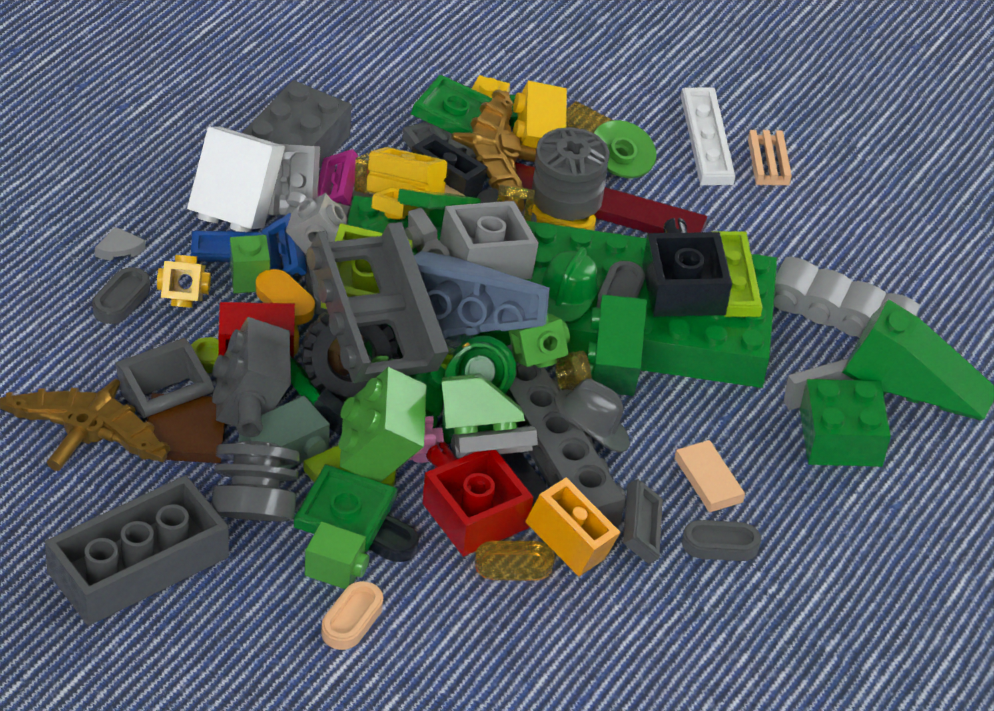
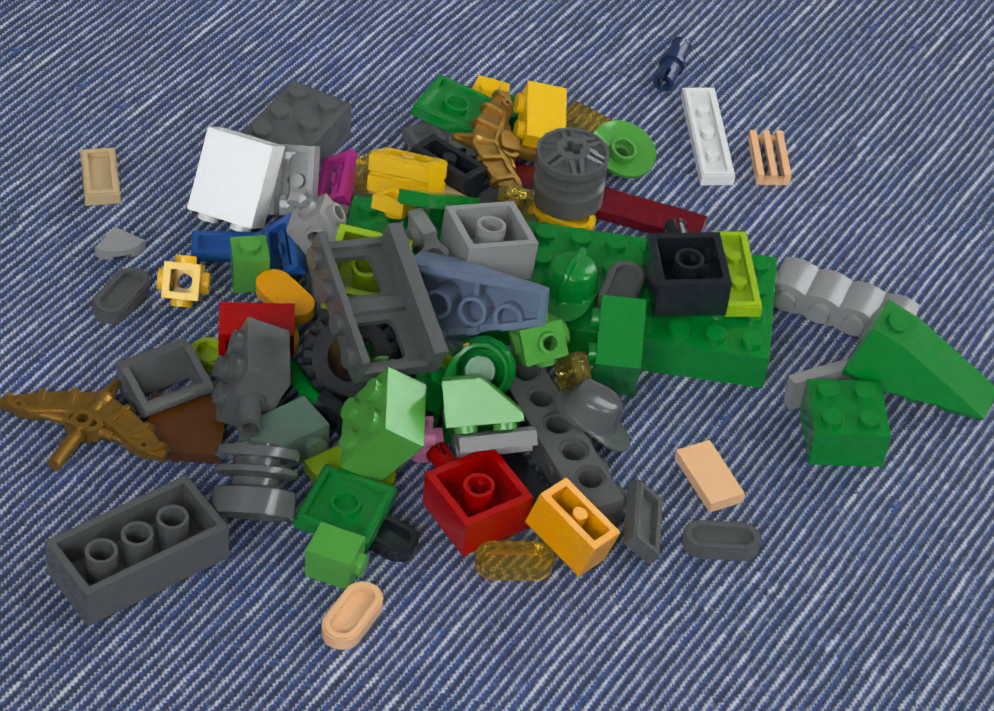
none -> tan tile [80,148,121,206]
none -> dark blue pin [653,36,692,92]

